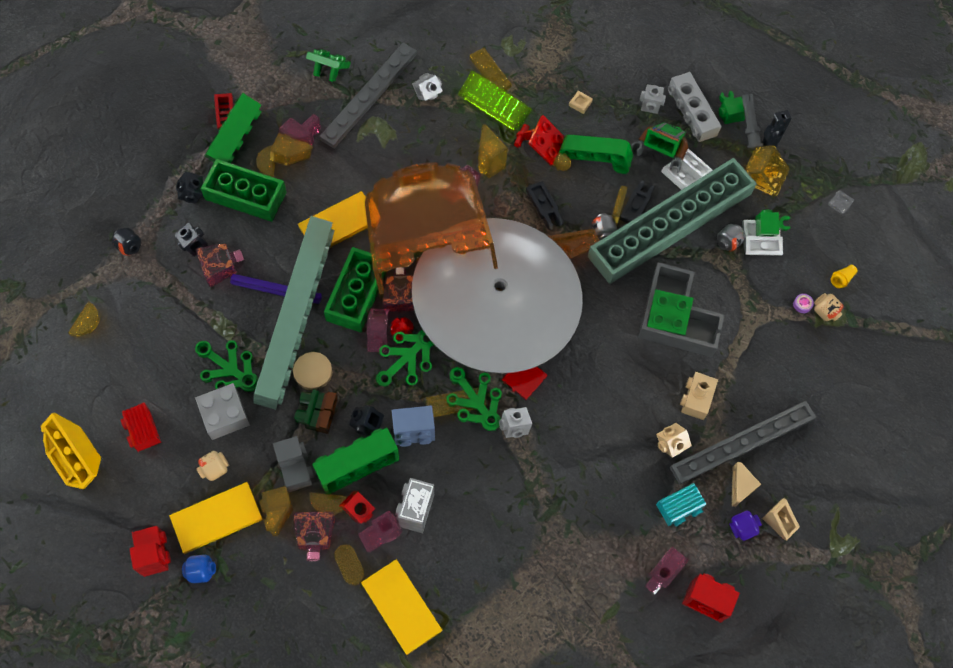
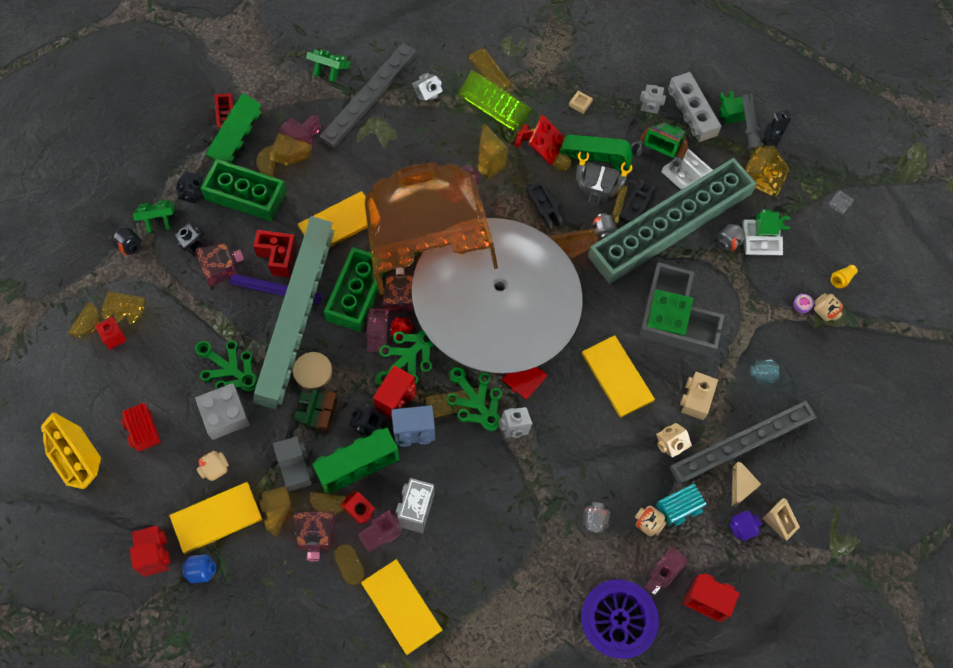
none -> red brick [95,317,127,350]
none -> clear yellow plate [101,291,147,324]
none -> green plate [133,199,176,233]
none -> red brick [253,230,297,278]
none -> red brick [373,365,417,421]
none -> dark grey torso [576,152,632,207]
none -> yellow tile [581,335,655,418]
none -> dark purple piece [581,580,659,659]
none -> clear head [582,502,610,533]
none -> tan head [635,506,667,536]
none -> clear light blue head [751,359,779,384]

